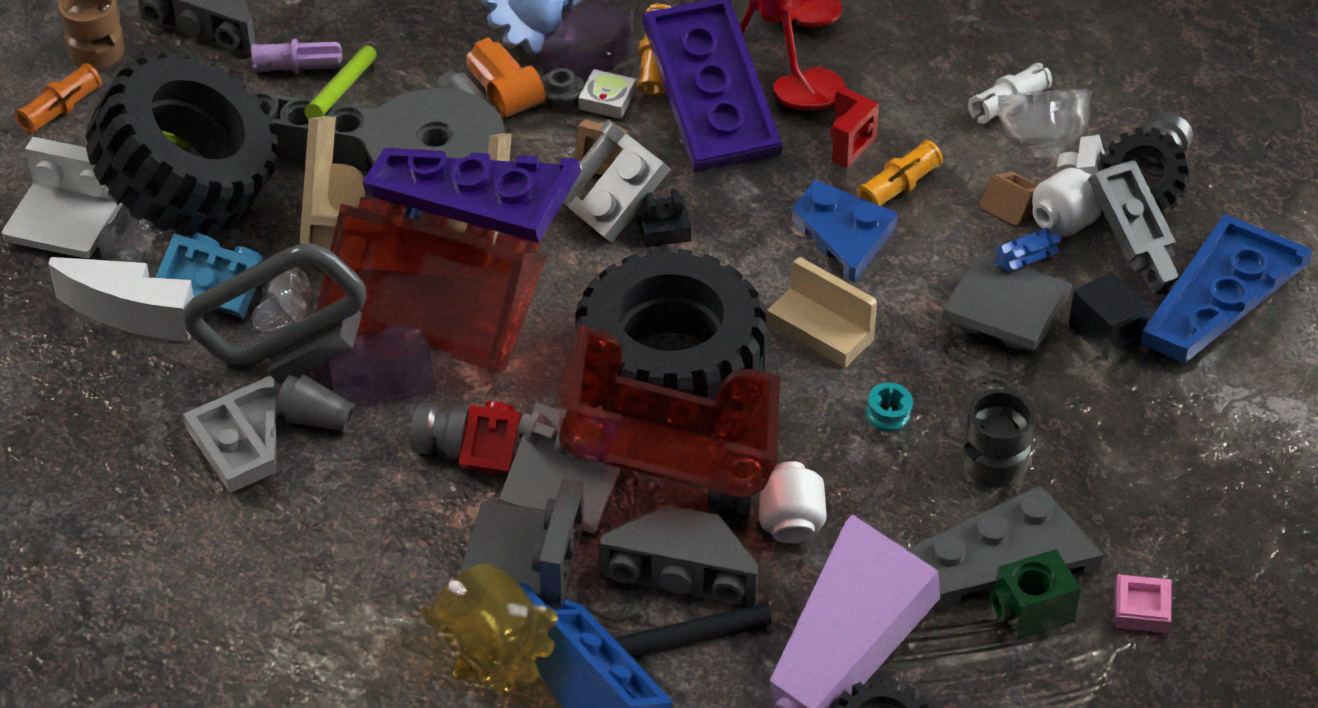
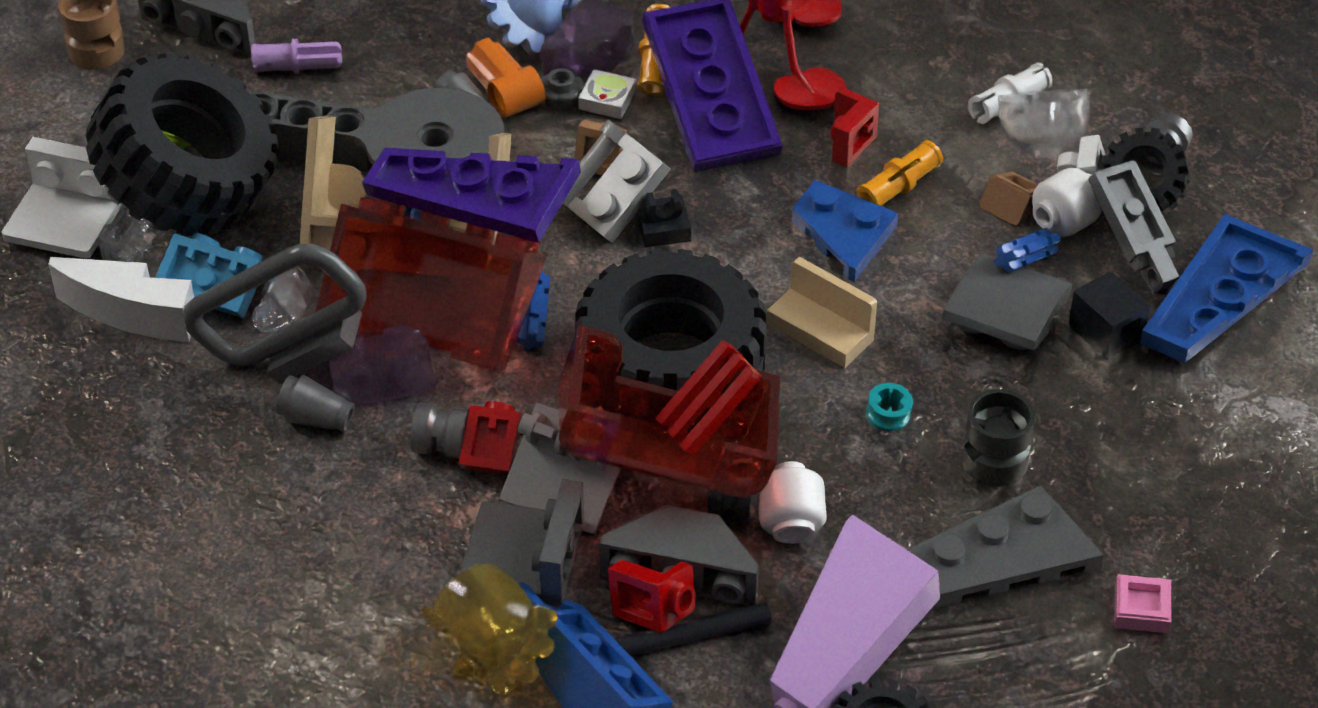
orange pin [14,63,102,135] -> none
light grey wing [183,376,277,493] -> none
lime bar [304,45,377,120] -> none
dark green brick [990,549,1081,640] -> none
none -> blue axle [515,267,550,351]
none -> red bracket [608,559,696,633]
none -> red tile [655,340,762,455]

